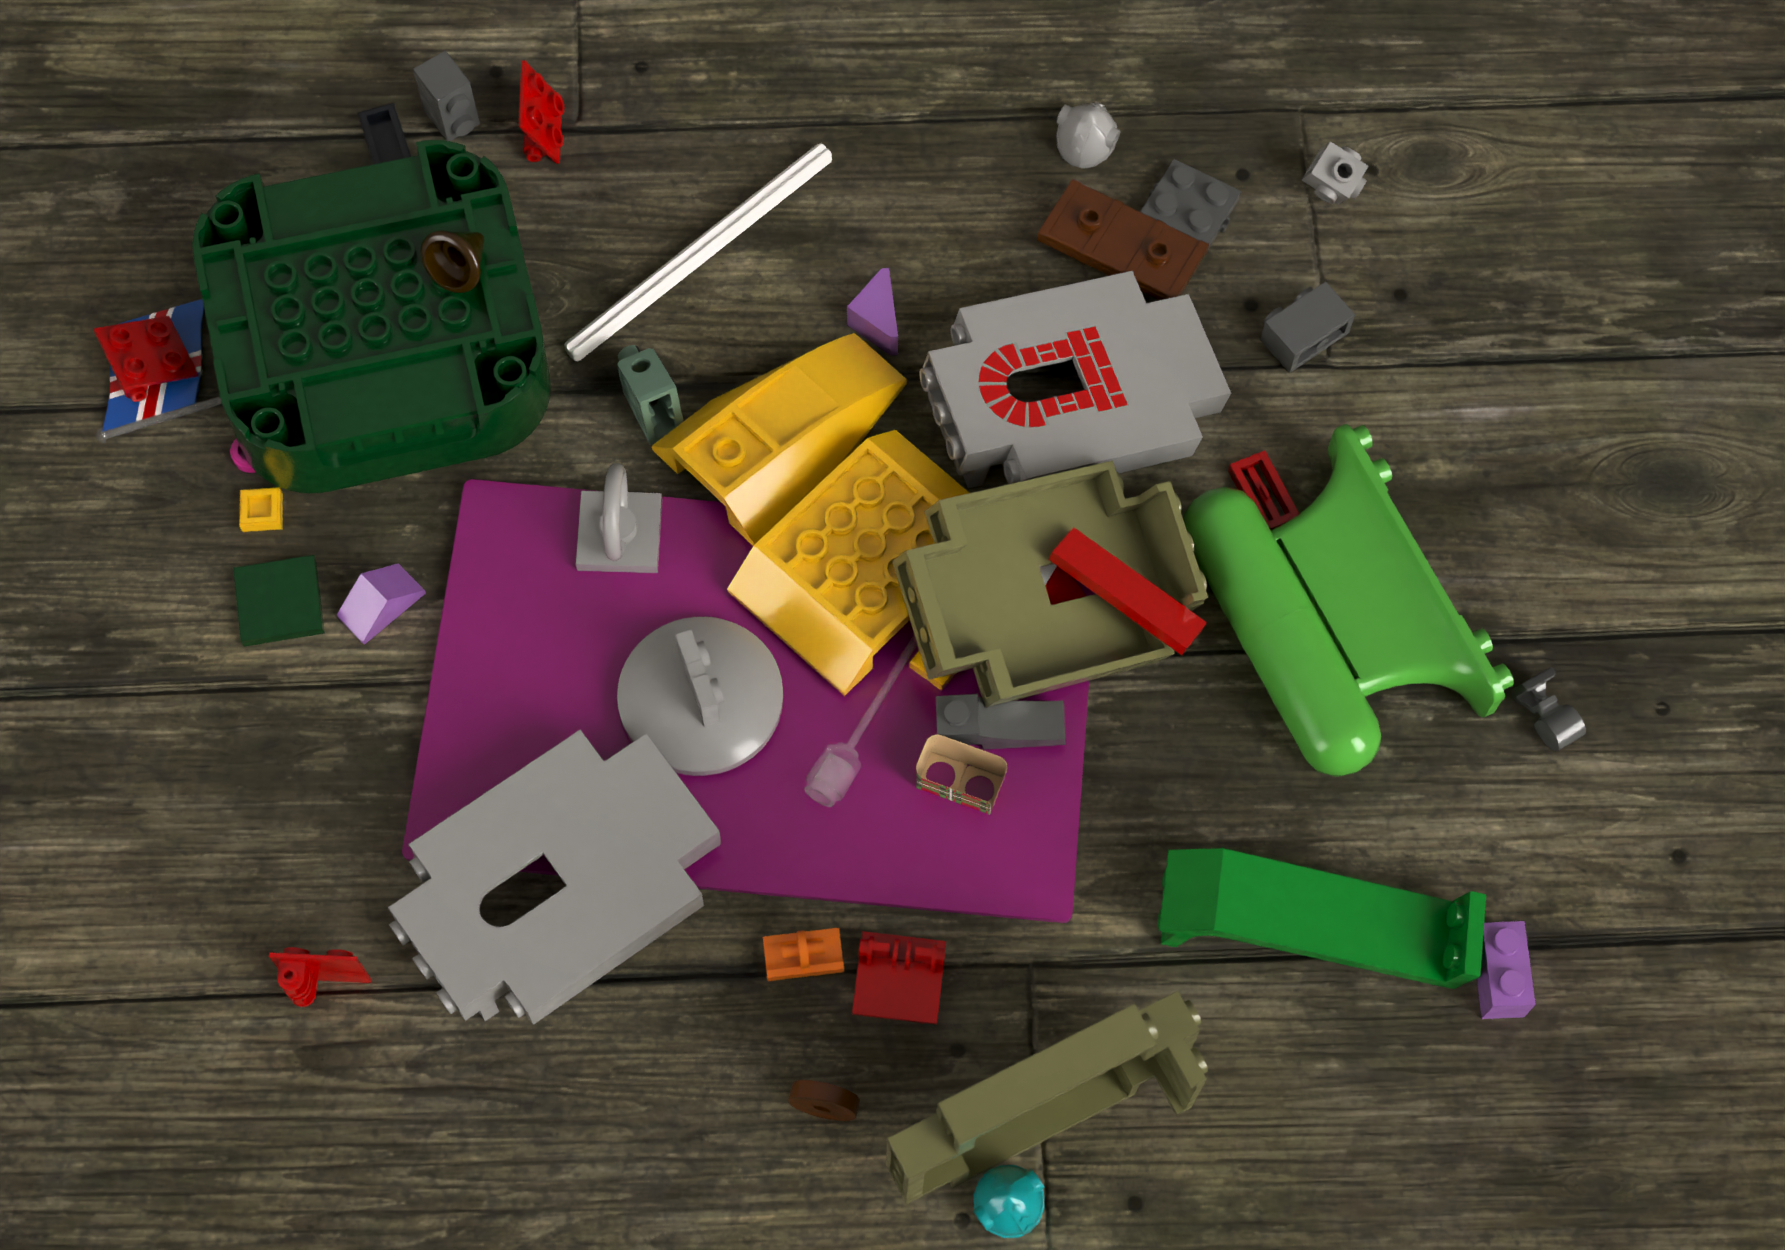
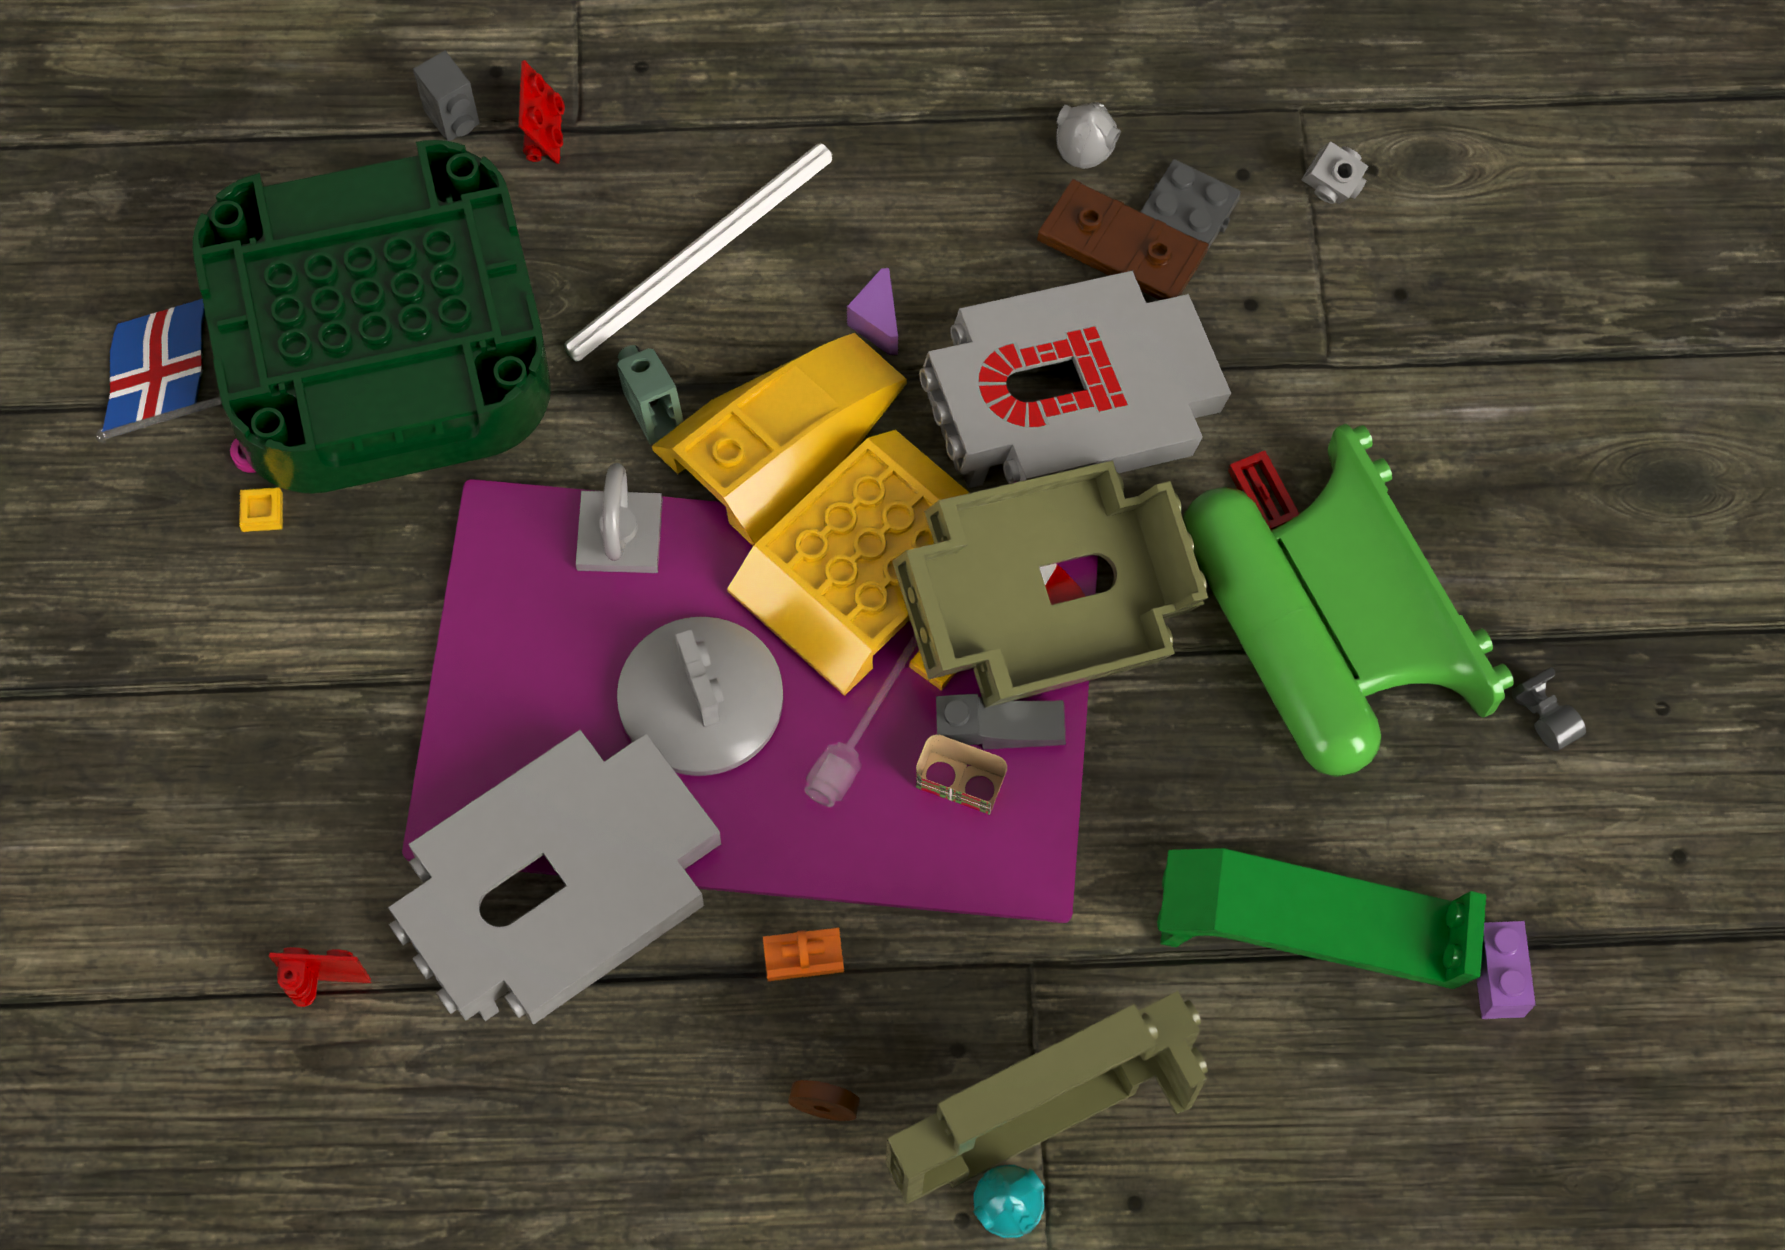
red hinge [94,316,198,402] -> none
dark green tile [233,555,325,647] -> none
medium lavender slope [337,563,426,645] -> none
black tile [358,103,411,164] -> none
dark brown hat [420,230,484,293] -> none
red hinge [852,931,947,1025] -> none
red tile [1048,527,1207,655] -> none
dark grey brick [1260,281,1355,373] -> none

